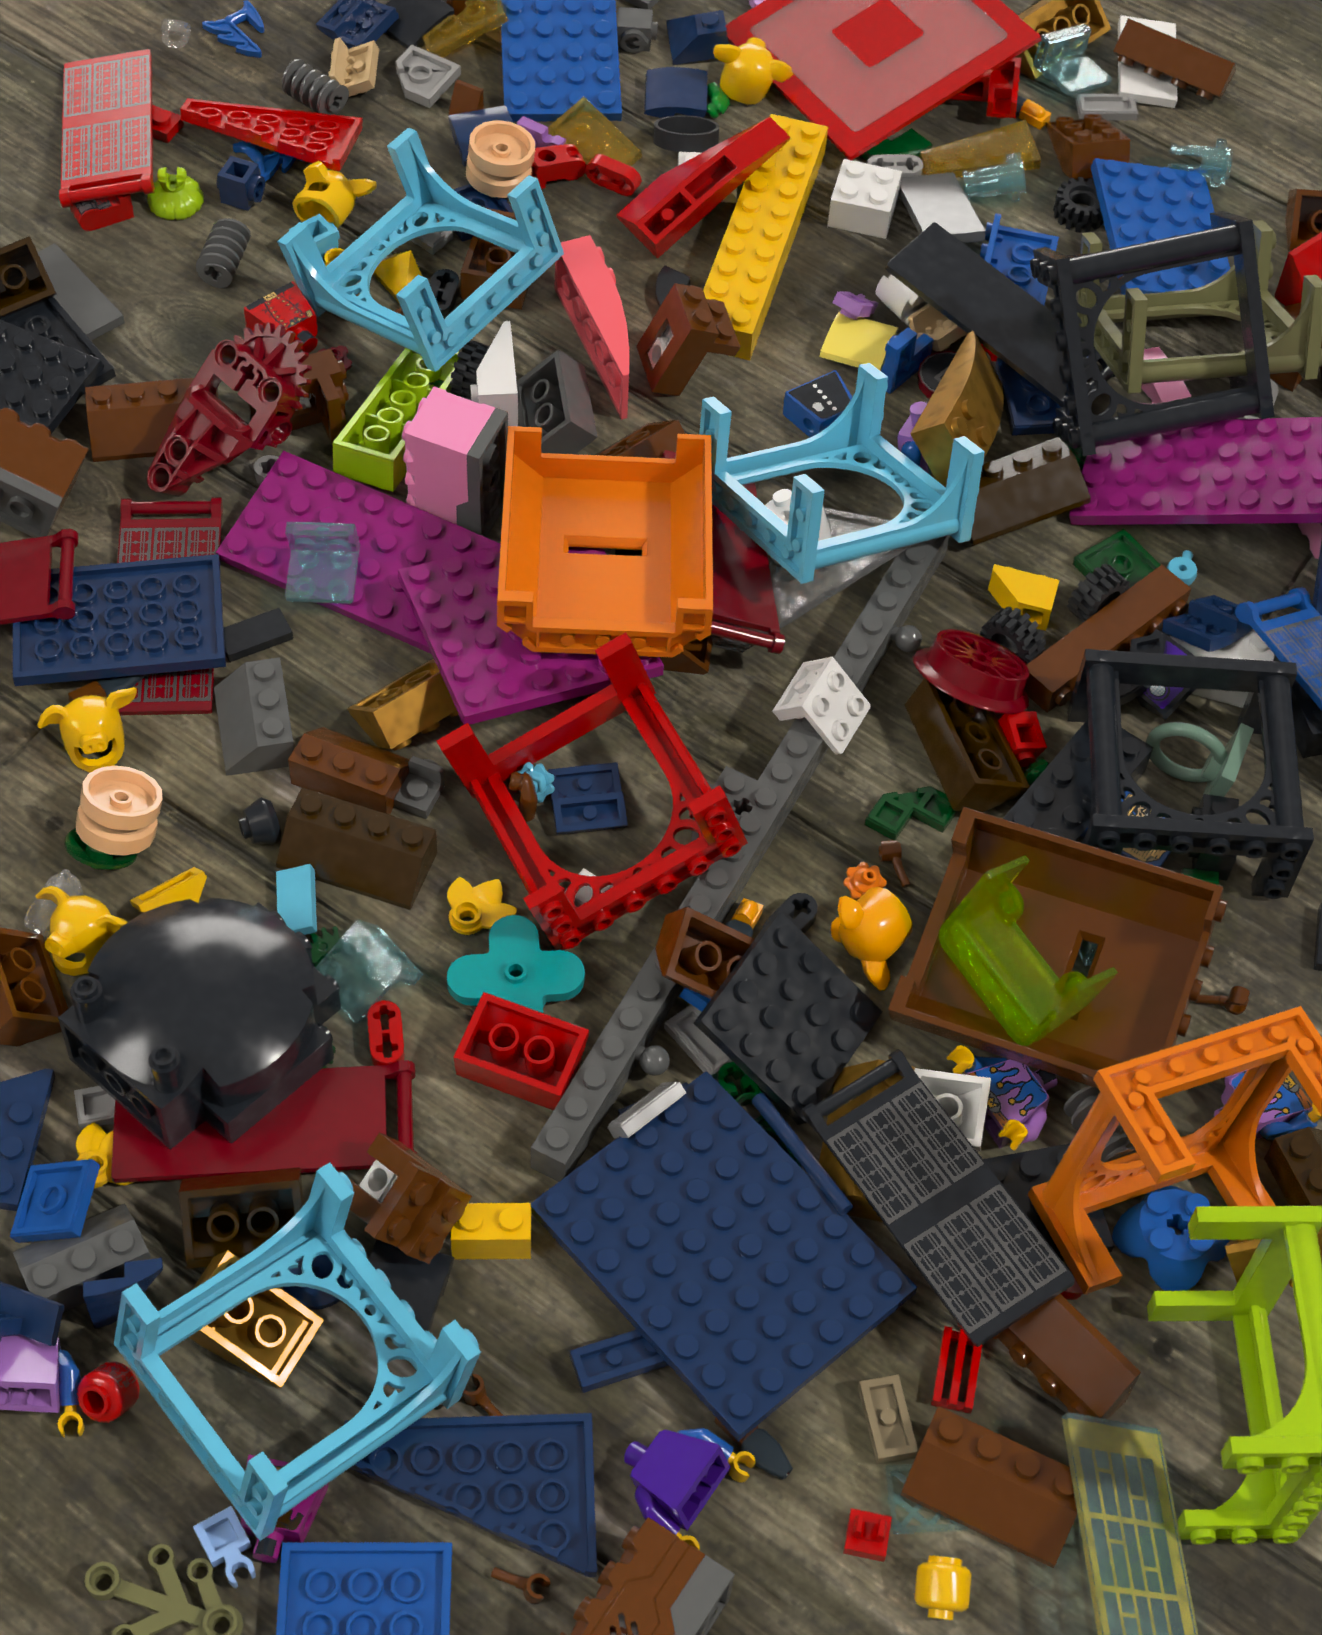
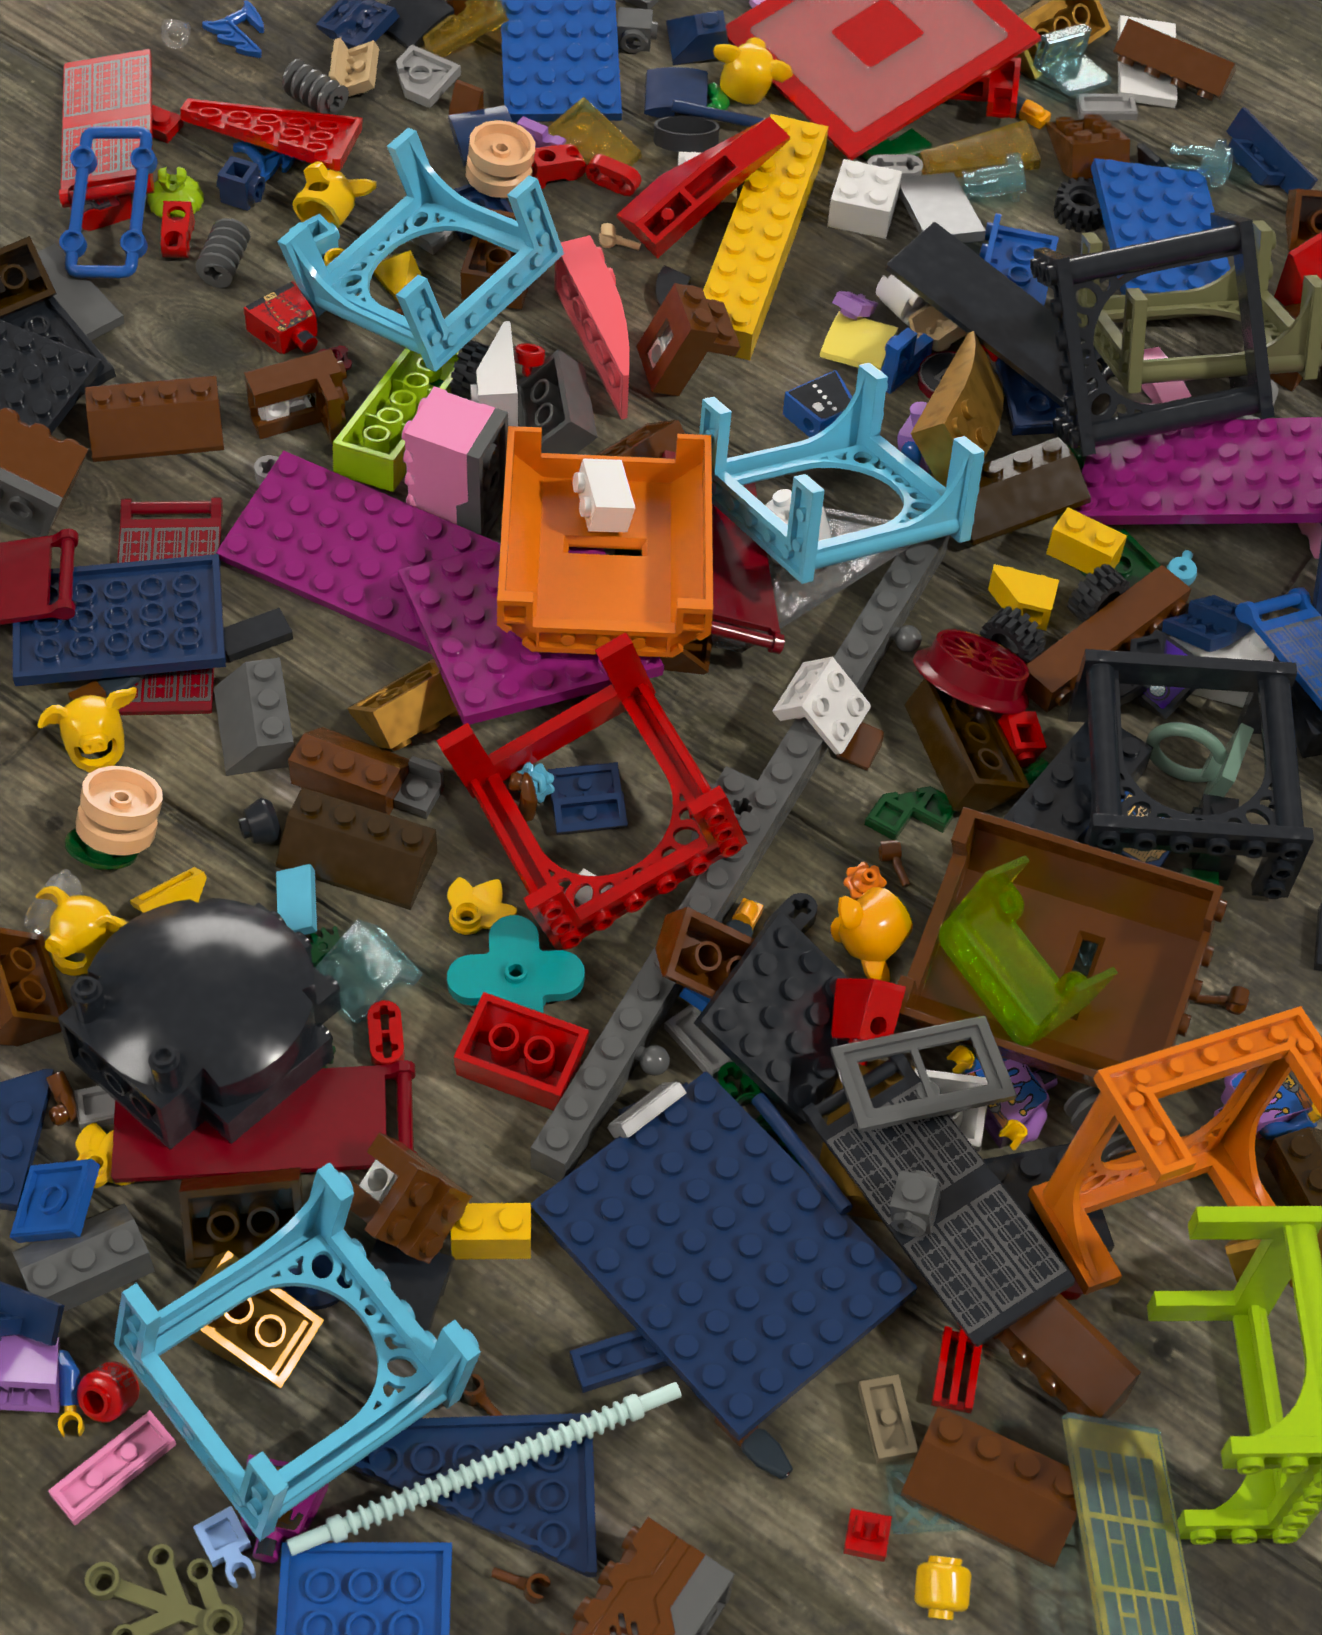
dark blue slope [83,1258,163,1329] -> none
dark red connector [147,322,312,496] -> none
clear light blue bracket [285,522,360,604] -> none
black beam [429,269,460,319] -> none
dark purple torso [624,1428,756,1550] -> none
blue brick [1111,1186,1230,1291] -> none
none -> reddish brown arm [45,1070,77,1126]
none -> bright pink tile [48,1410,176,1526]
none -> blue bar [59,126,158,278]
none -> red leg [161,201,195,258]
none -> light aqua hose [286,1382,681,1556]
none -> red tile [513,343,545,377]
none -> white brick [573,458,635,532]
none -> tan hand [599,223,641,251]
none -> dark blue bar [671,100,766,127]
none -> dark grey door [830,1015,1017,1133]
none -> red torso [831,978,906,1067]
none -> reddish brown slope [836,722,884,771]
none -> dark grey brick [889,1170,941,1237]
none -> yellow brick [1046,507,1127,574]
none -> black slope [1137,143,1168,167]
none -> dark blue bracket [1226,107,1318,194]

